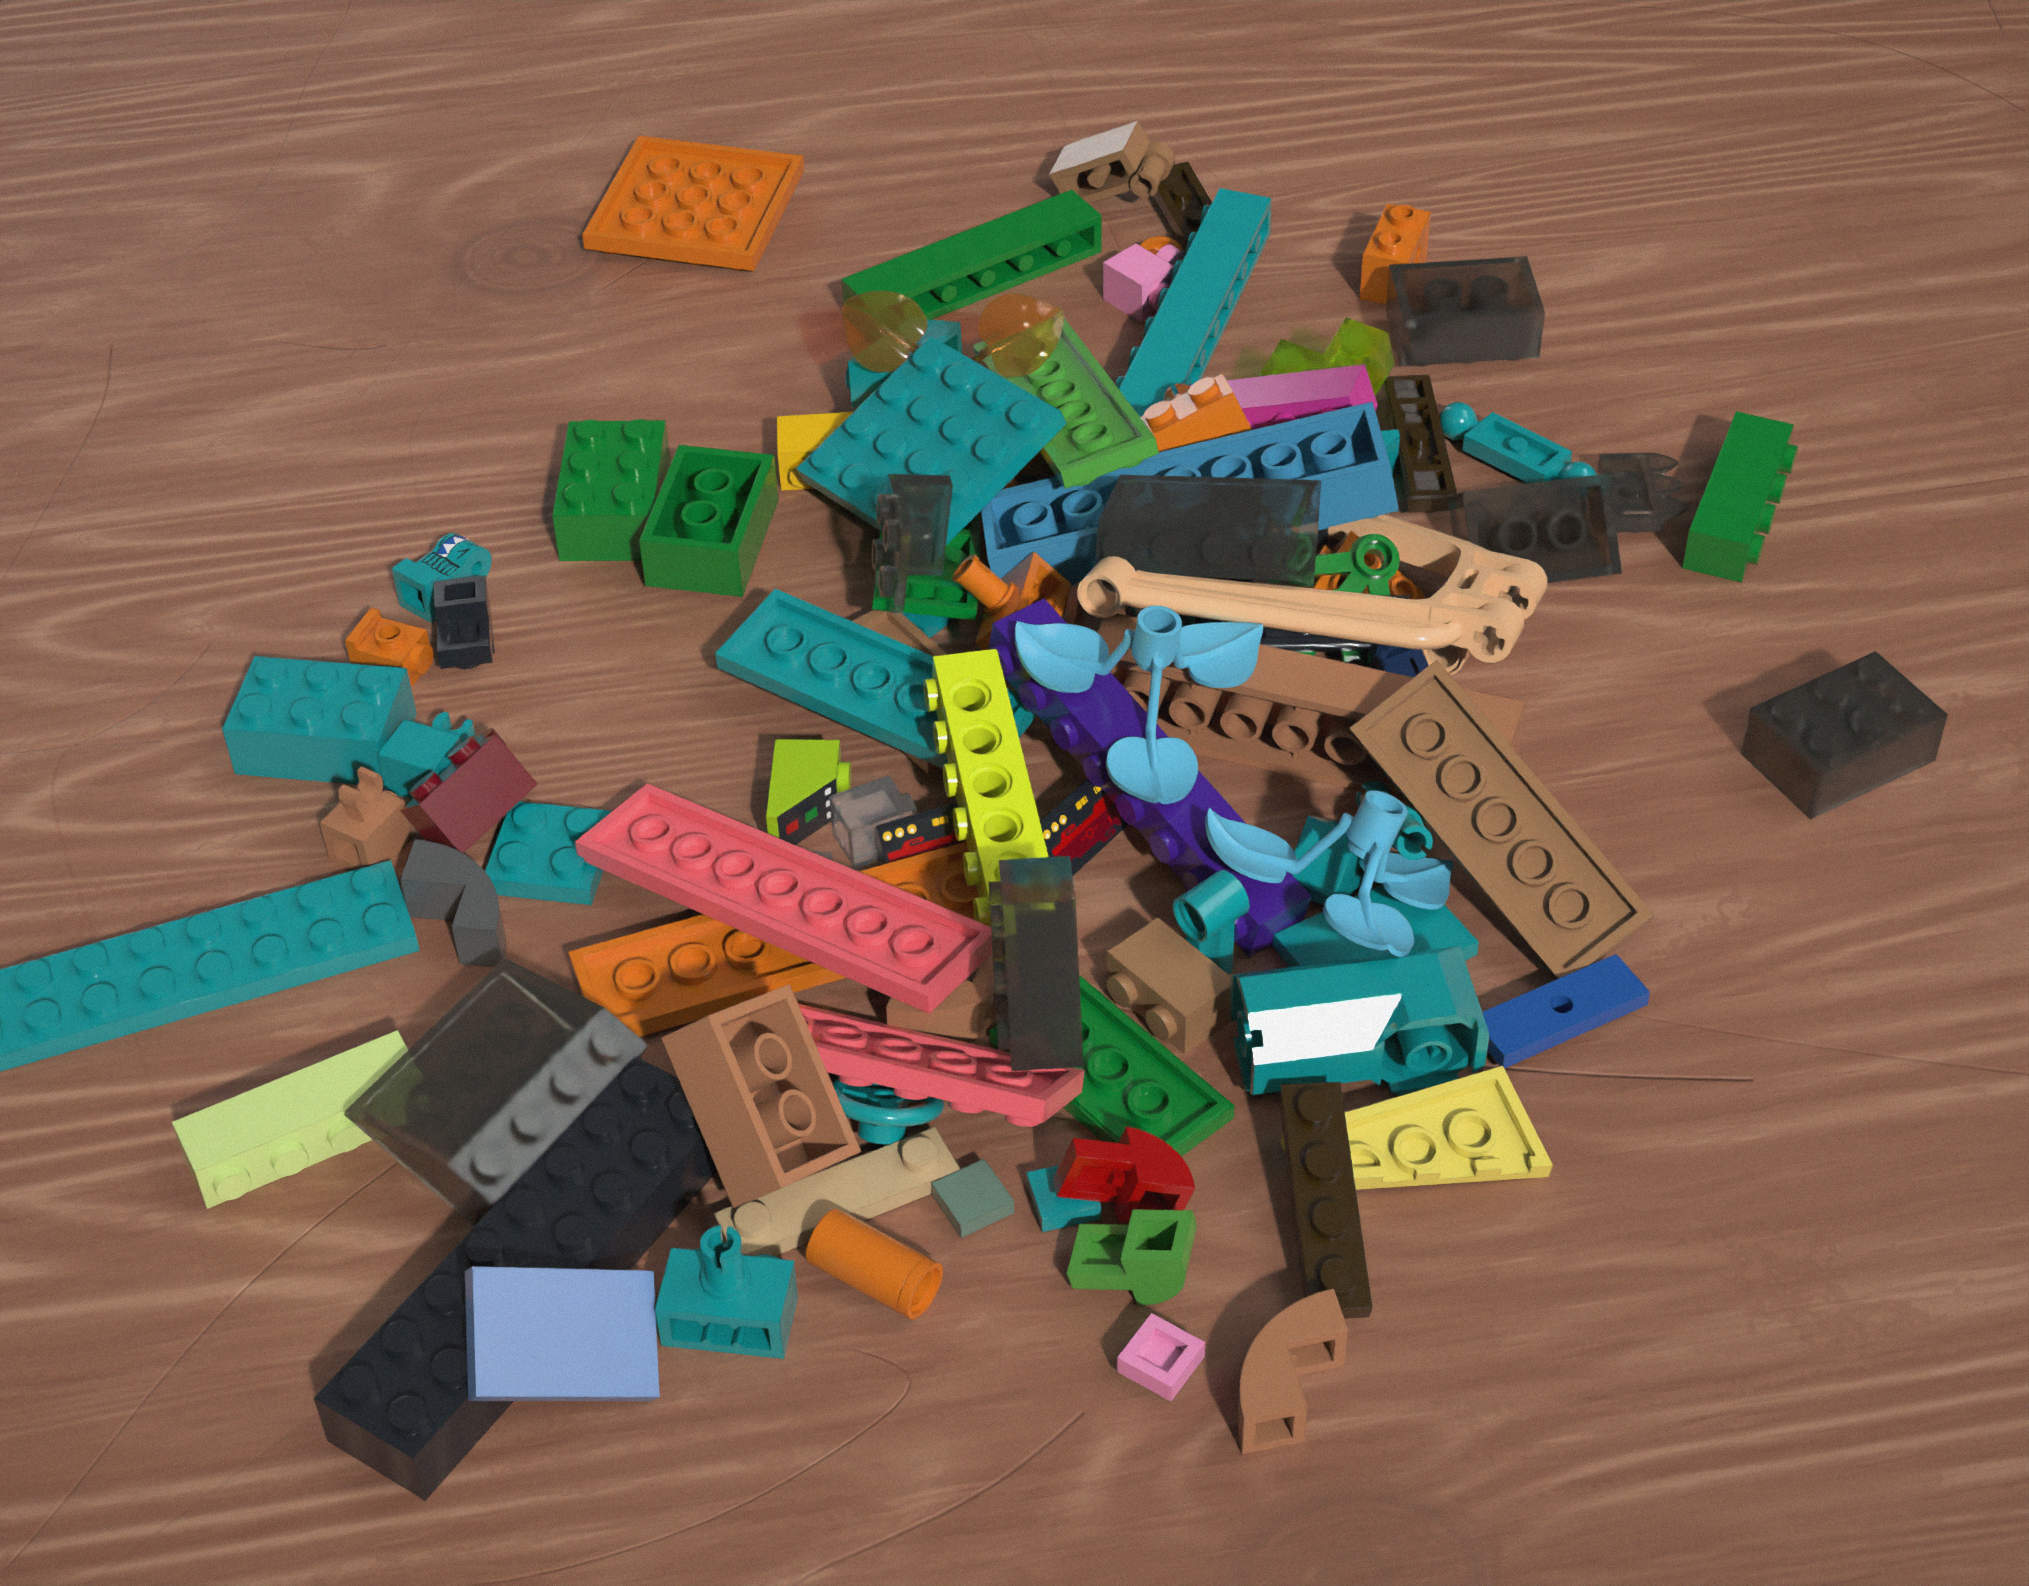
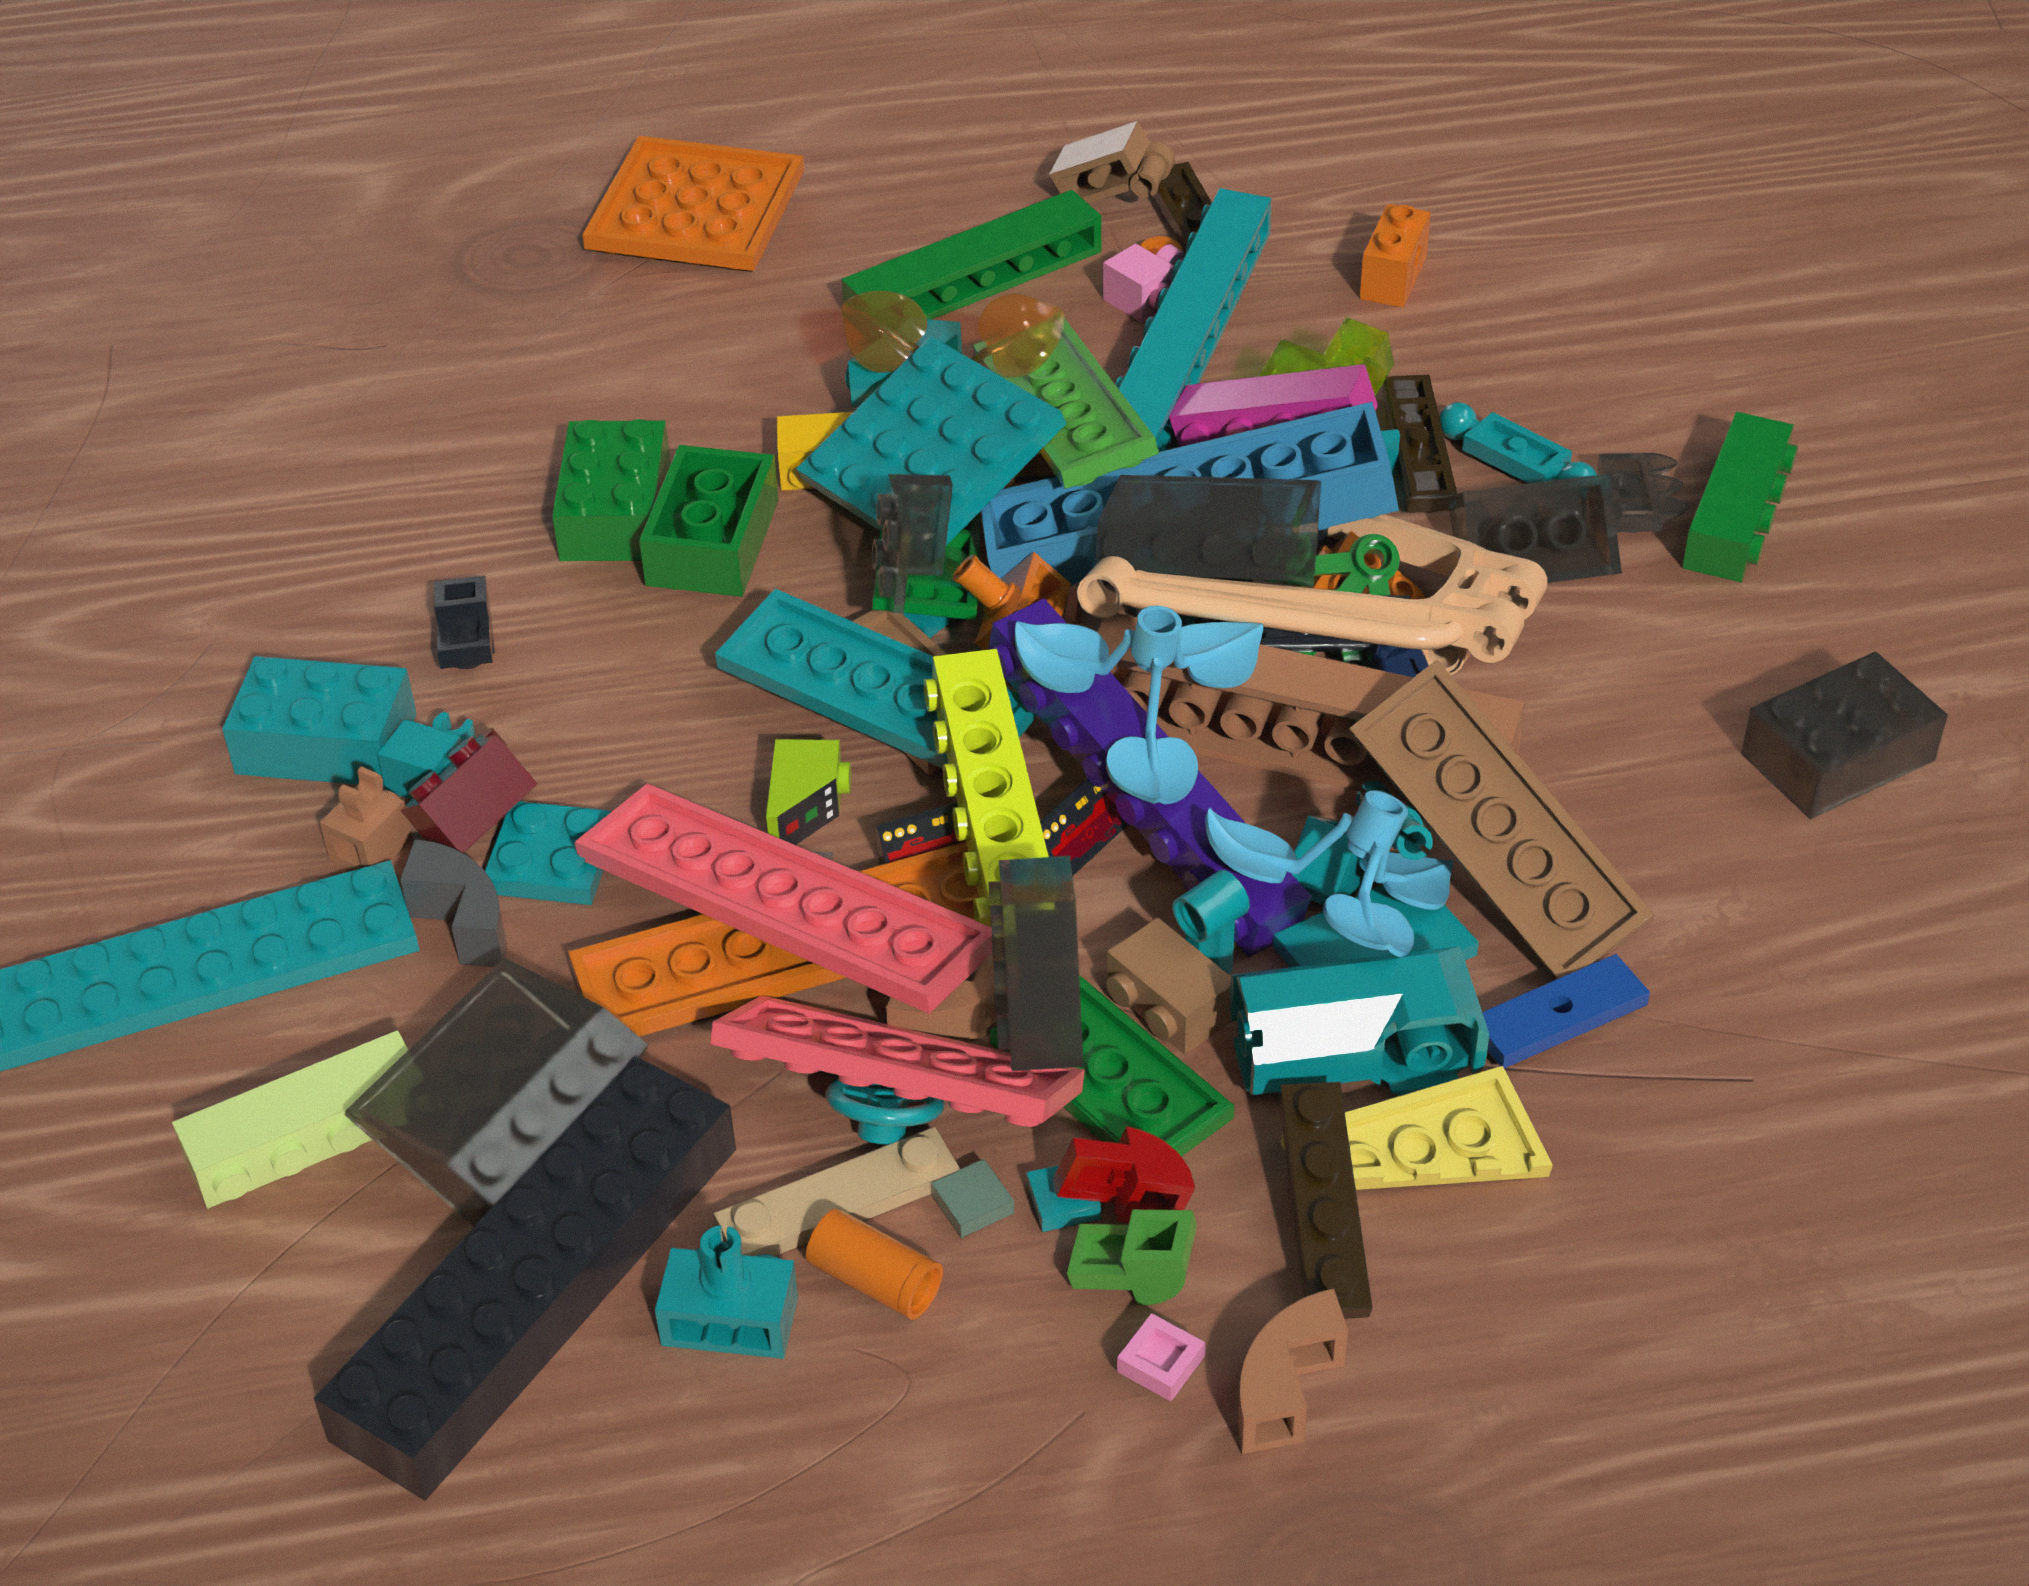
orange brick [345,607,433,688] -> none
teal leg [392,533,492,623] -> none
medium blue tile [465,1266,660,1401] -> none
nougat brick [661,984,861,1208] -> none
clear brick [829,775,918,869] -> none
orange brick [1140,373,1252,452] -> none
clear smoke brick [1386,256,1545,367] -> none

